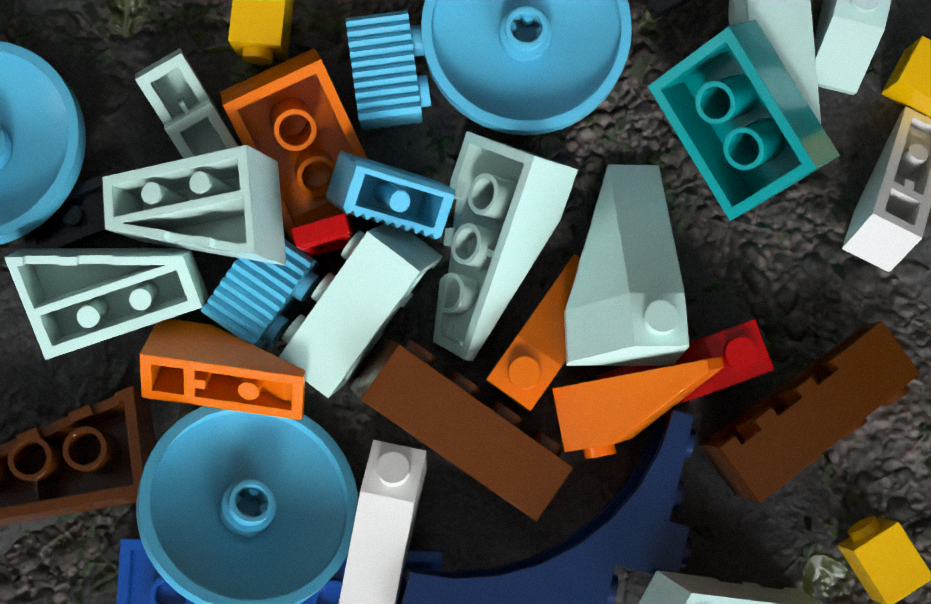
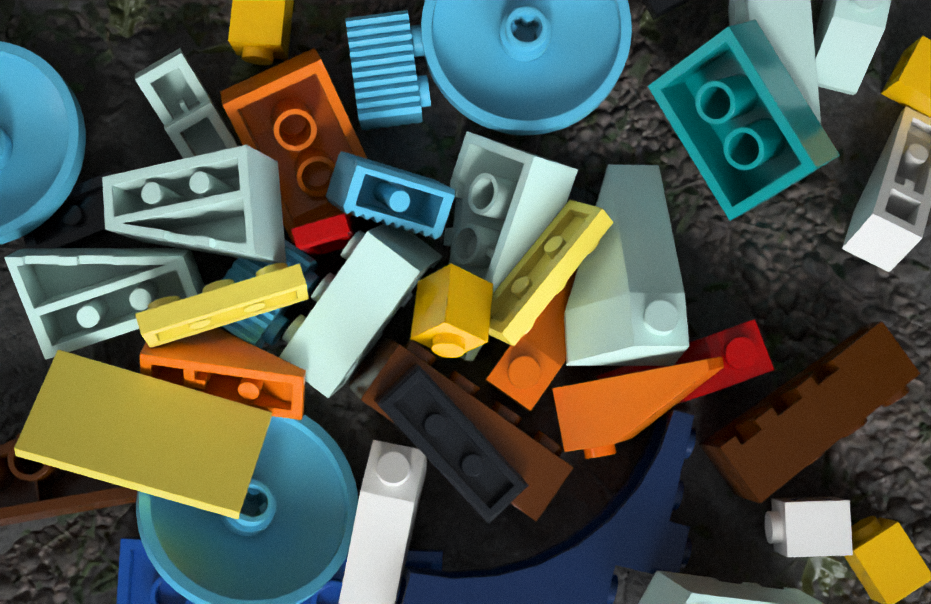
none -> light yellow tile [14,350,272,519]
none -> light yellow plate [135,263,309,348]
none -> black tile [375,363,529,524]
none -> yellow brick [410,263,494,358]
none -> light yellow plate [489,200,614,346]
none -> white brick [765,496,853,557]

